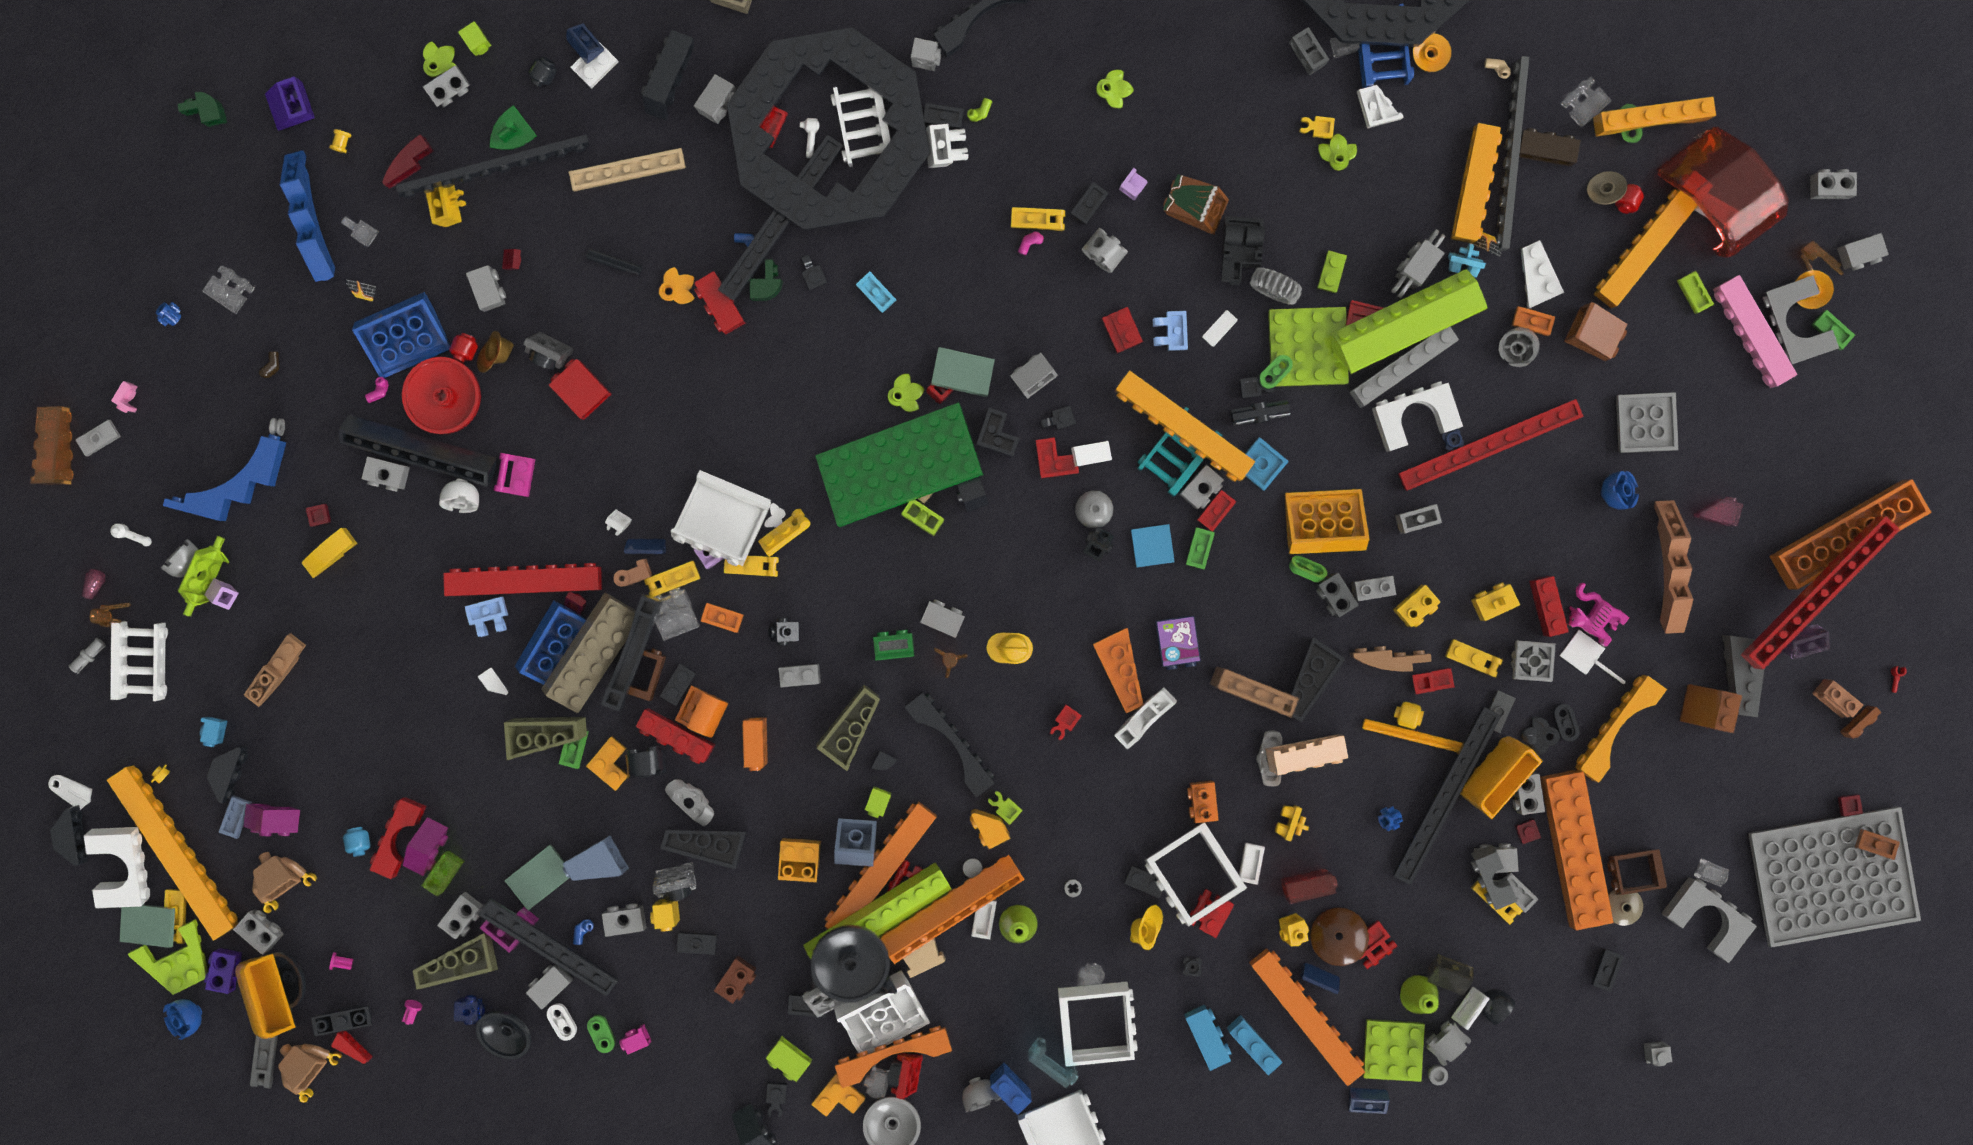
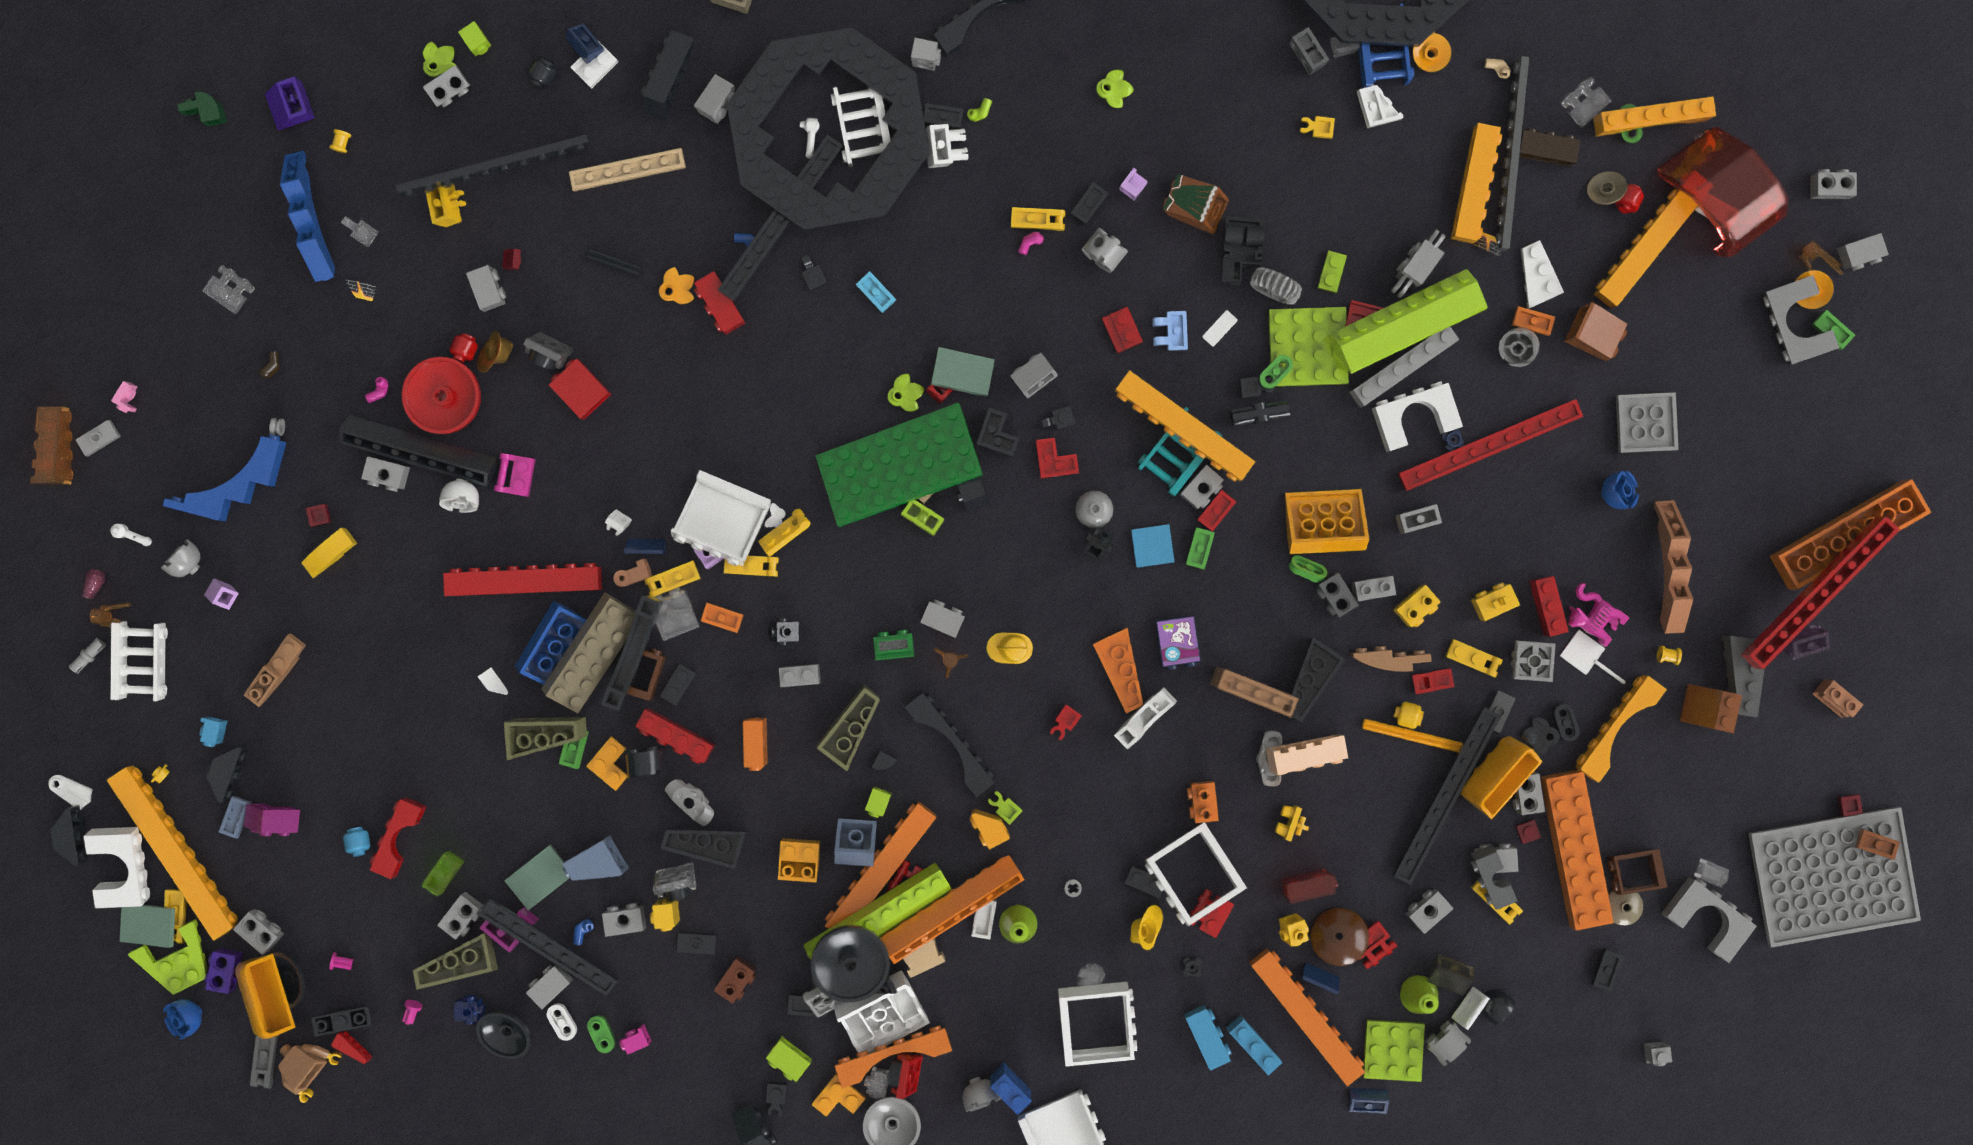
blue gear [156,302,181,326] -> none
lime plate [178,536,229,617] -> none
medium nougat torso [252,852,317,913] -> none
blue slope [352,292,450,378] -> none
dark red slope [382,135,433,189] -> none
magenta brick [403,817,448,876] -> none
light blue plate [465,597,508,637] -> none
green shield [490,105,537,150] -> none
dark red plate [564,592,586,615] -> none
orange brick [675,686,728,738] -> none
dark green brick [750,260,783,301] -> none
red plate [760,107,788,149] -> none
light grey tile [963,858,982,878] -> none
clear light blue panel [1028,1036,1078,1088] -> none
white tile [1071,441,1112,467] -> none
white tile [1239,843,1265,885] -> none
dark azure tile [1245,437,1289,491] -> none
lime plate [1318,134,1357,170] -> none
blue gear [1378,806,1403,831] -> none
light grey tile [1428,1065,1448,1085] -> none
medium azure hips [1448,243,1486,277] -> none
light grey plate [1504,872,1538,913] -> none
lime plate [1677,271,1714,314] -> none
clear pink slope [1694,497,1743,527] -> none
bright pink brick [1713,275,1798,388] -> none
dark orange plate [1840,706,1881,739] -> none
red hand [1891,666,1907,693] -> none
none -> light grey brick [1405,889,1453,934]
none -> yellow bush [1657,646,1682,665]

